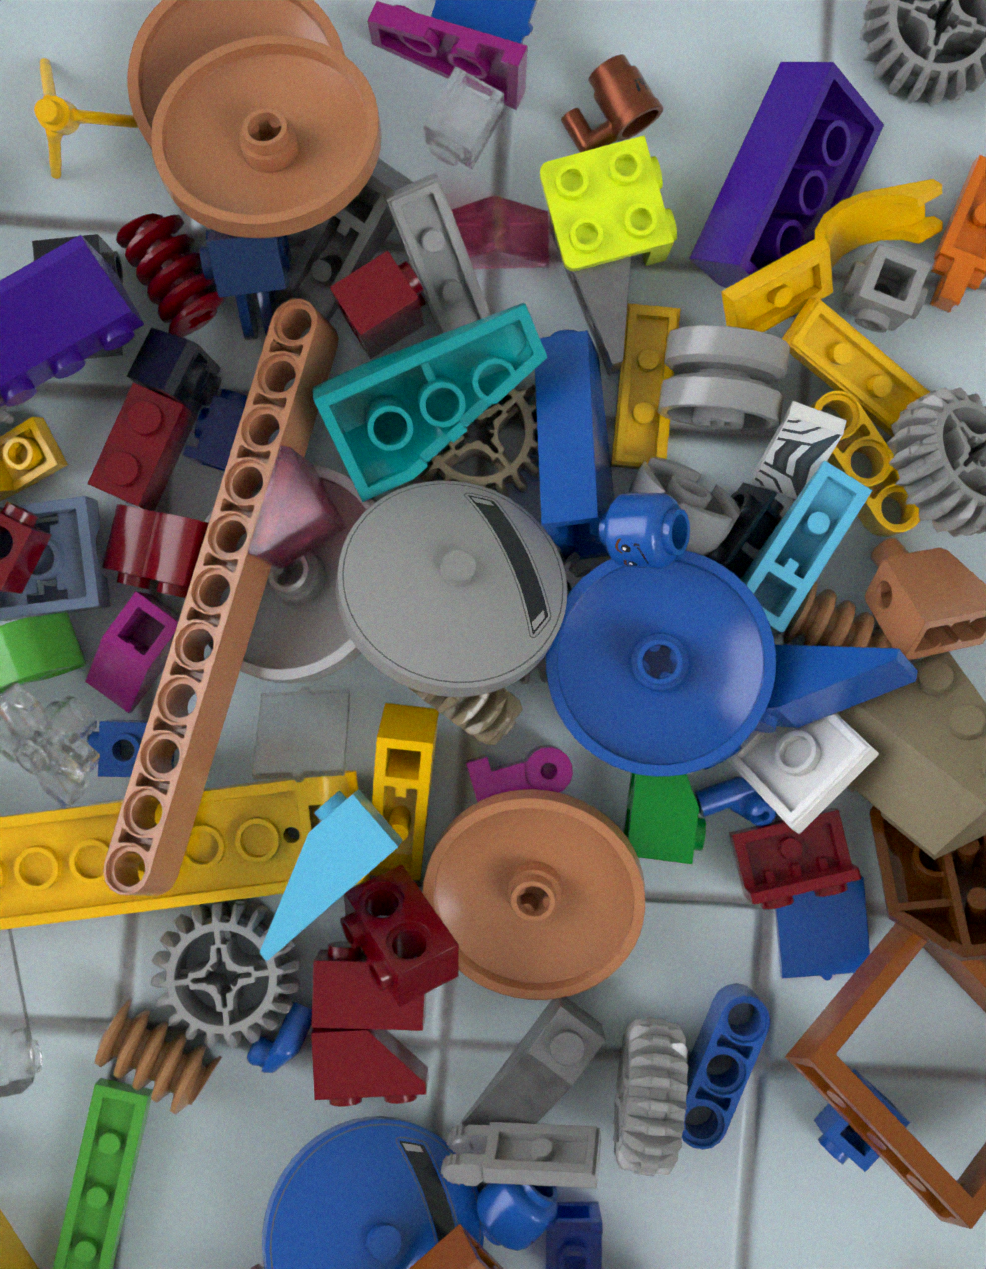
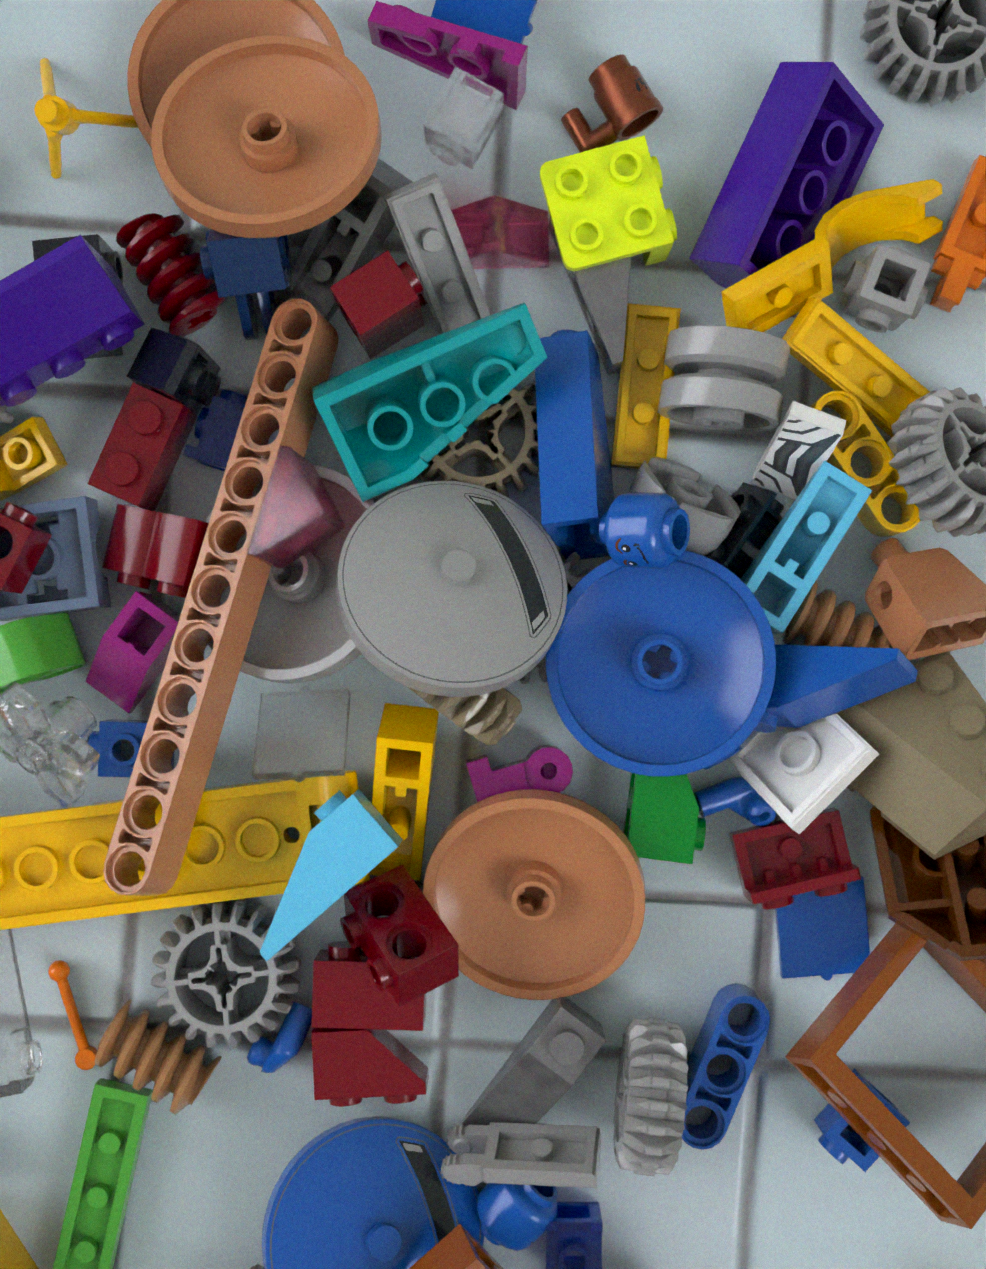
none -> orange hinge [48,960,97,1070]

